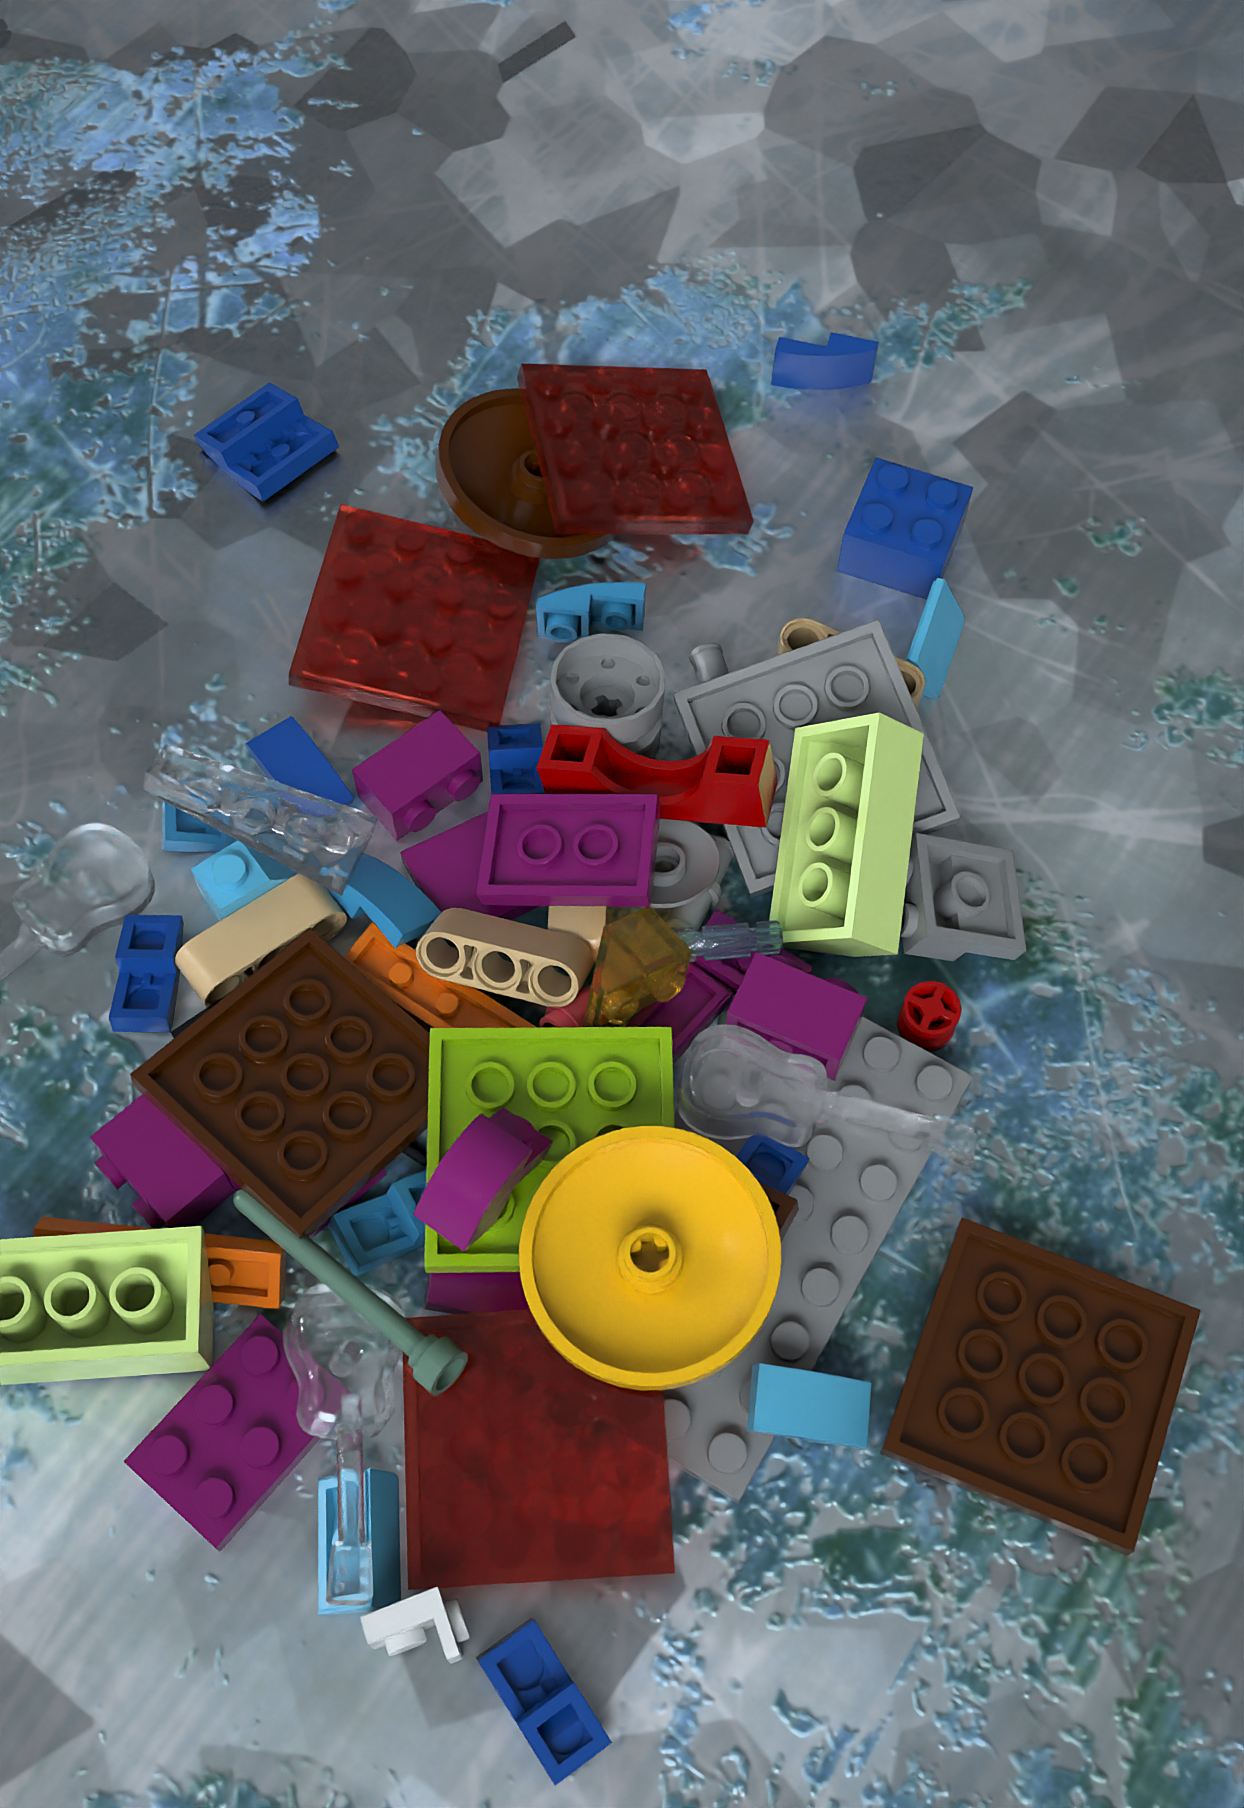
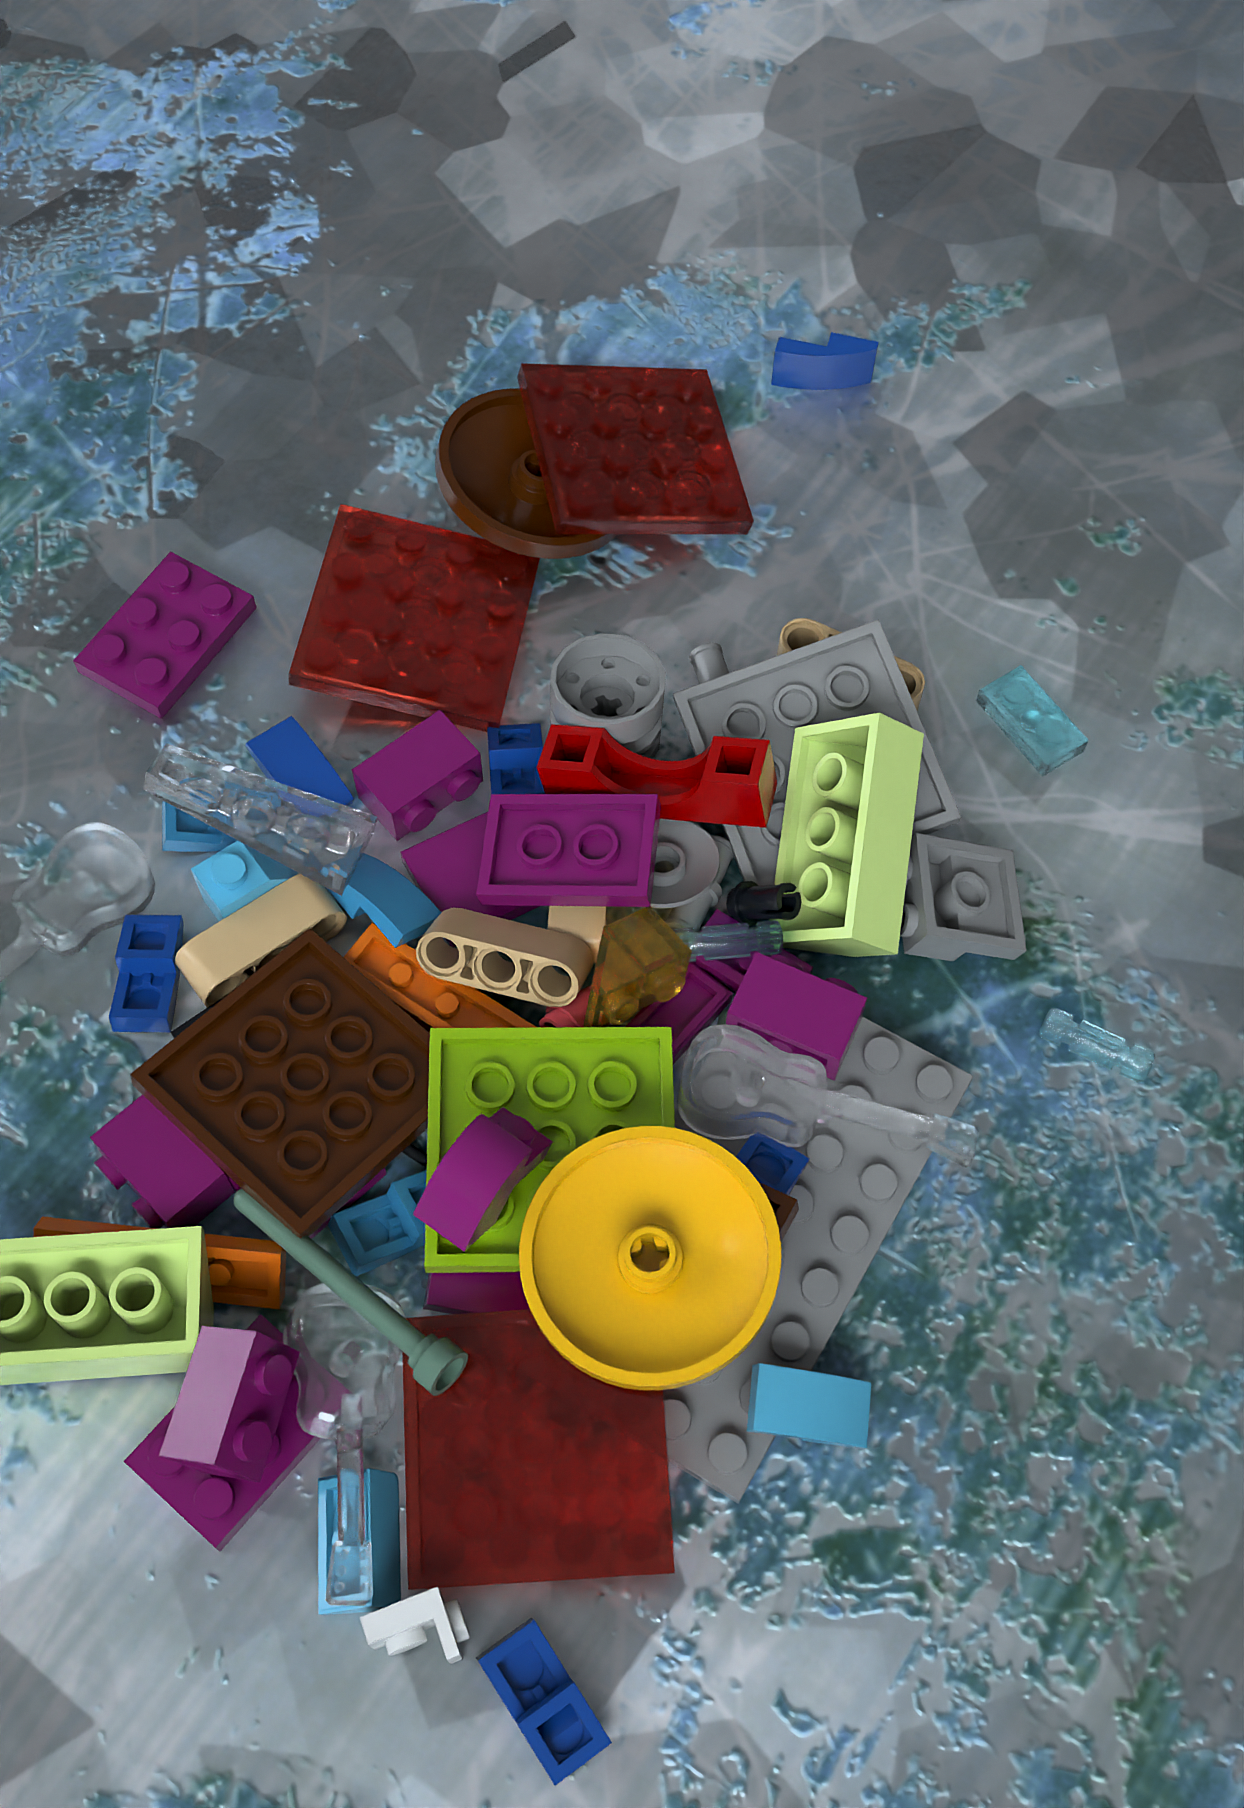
blue slope [193,382,339,502] -> none
dark azure slope [536,582,646,643] -> none
blue brick [837,457,974,600] -> none
reddish brown plate [879,1217,1201,1556] -> none
red wheel [897,981,962,1052] -> none
medium azure slope [906,578,964,699] -> none
none -> magenta plate [73,551,257,719]
none -> magenta brick [159,1326,300,1482]
none -> black pin [726,881,801,926]
none -> clear light blue plate [976,665,1089,777]
none -> clear light blue axle [1039,1008,1155,1082]

